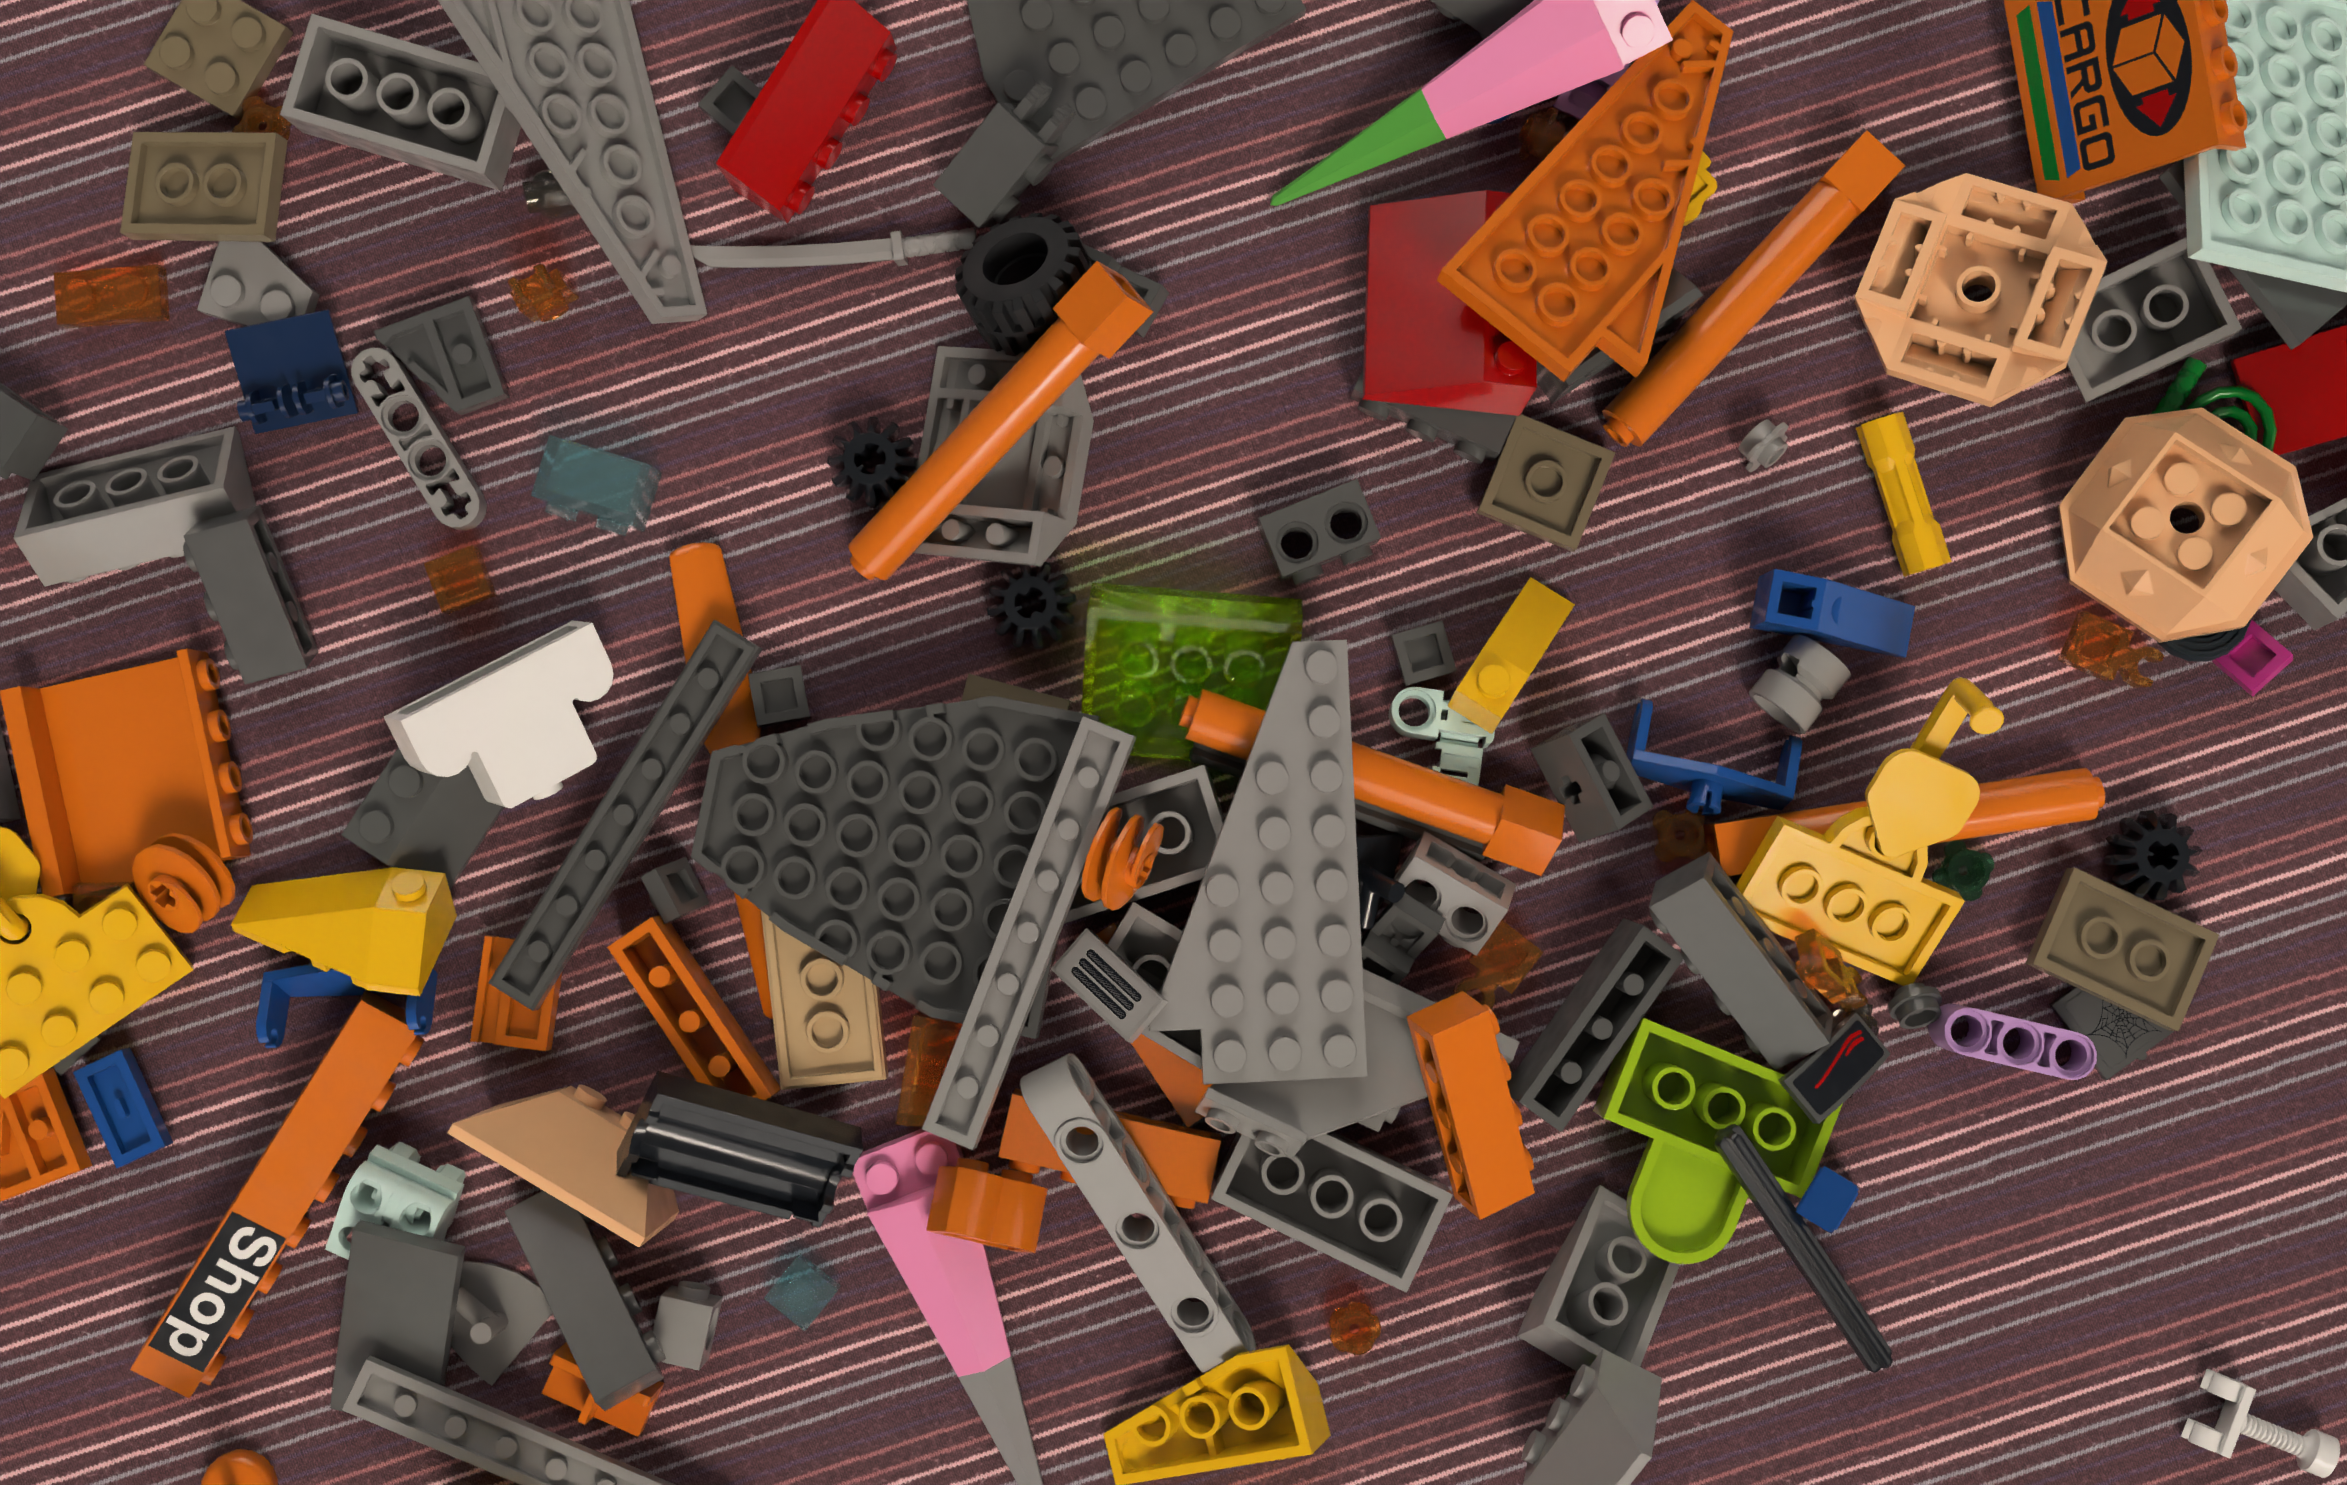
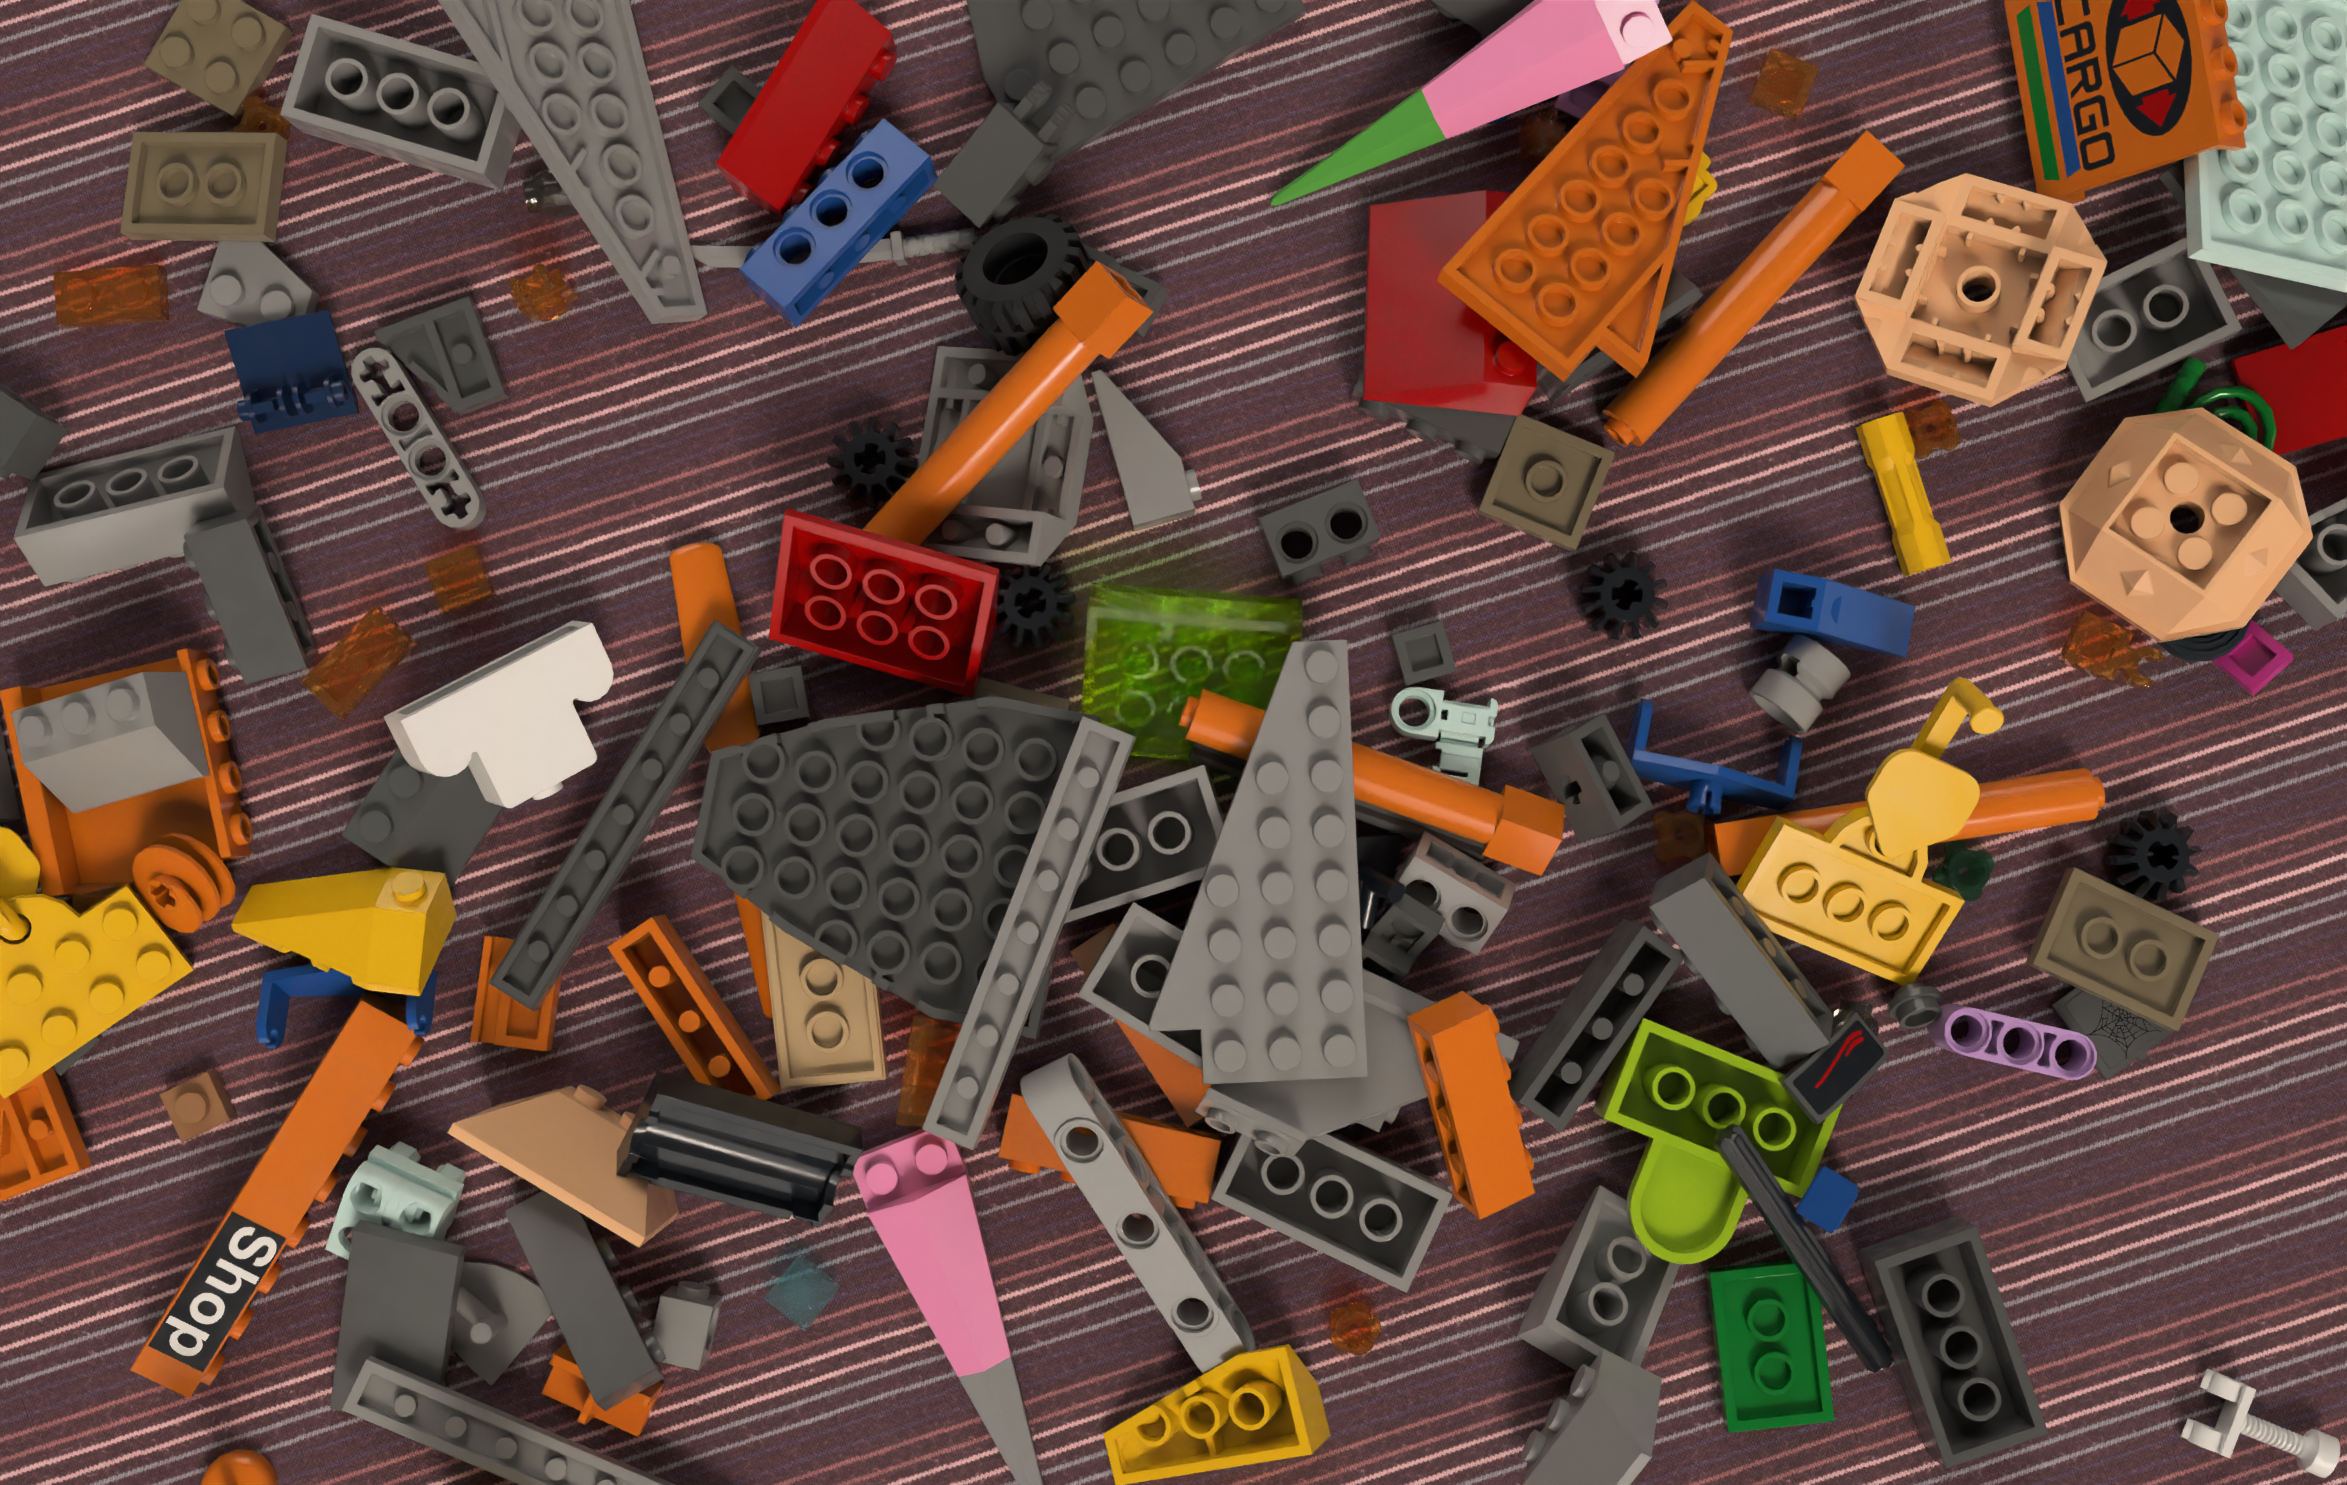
blue plate [73,1047,173,1168] -> none
clear light blue piece [531,435,662,536] -> none
dark grey plate [641,857,710,924] -> none
orange brick [926,1158,1047,1253] -> none
light grey tile [1051,928,1168,1043] -> none
orange piece [1082,807,1164,911] -> none
yellow slope [1447,577,1575,734] -> none
clear orange plate [1452,920,1544,1009] -> none
light grey plate [1738,419,1789,472] -> none
clear orange plate [1795,928,1869,1012] -> none
none -> light grey slope [11,672,210,813]
none -> medium nougat plate [159,1069,237,1142]
none -> clear orange plate [301,606,419,719]
none -> blue brick [739,118,938,328]
none -> red slope [769,508,1000,697]
none -> light grey slope [1091,370,1202,532]
none -> black gear [1577,552,1668,641]
none -> green plate [1705,1259,1835,1433]
none -> clear orange plate [1747,48,1820,121]
none -> dark grey brick [1856,1216,2049,1469]
none -> clear orange plate [1903,400,1960,459]

